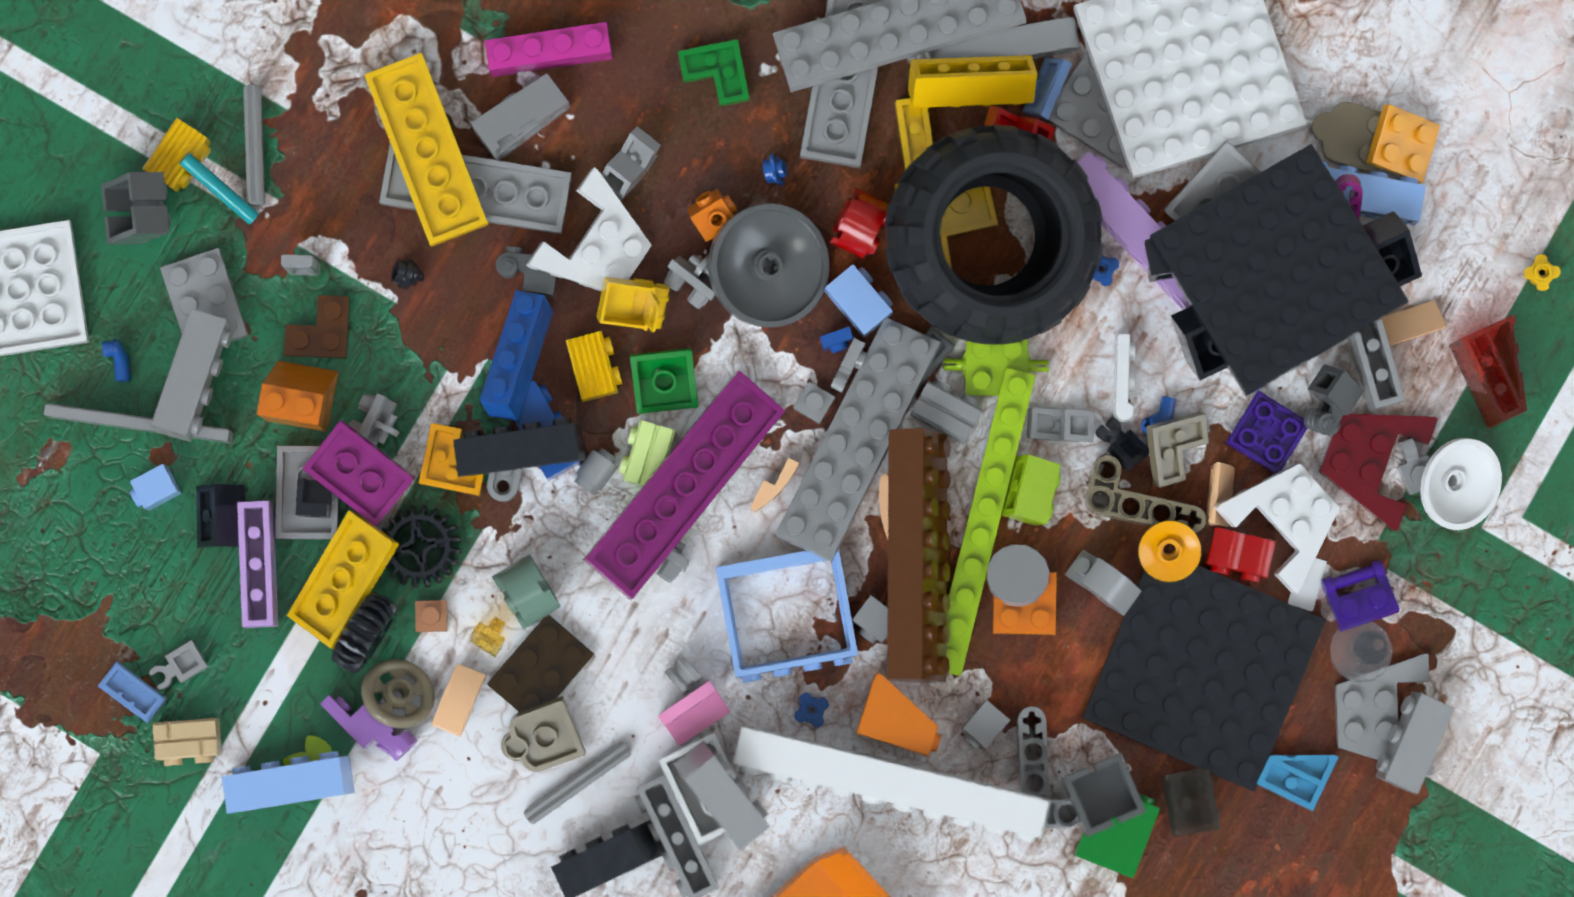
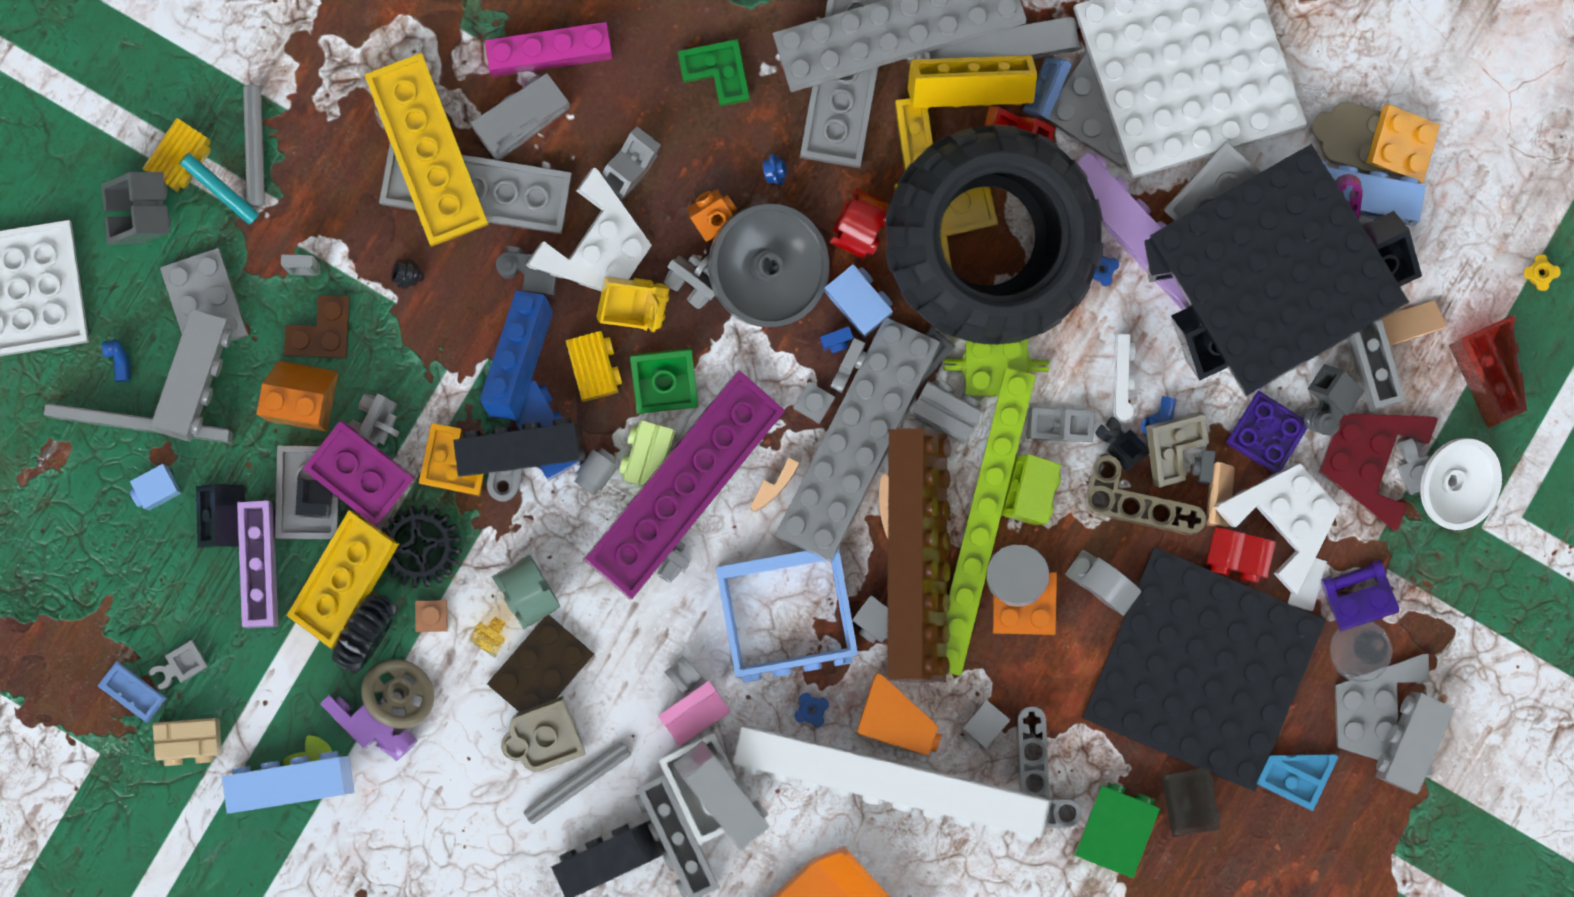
light nougat slope [432,663,486,737] -> none
dark grey piece [1060,753,1146,837] -> none
light orange dish [1138,520,1201,582] -> none
none -> dark grey plate [1192,450,1215,484]

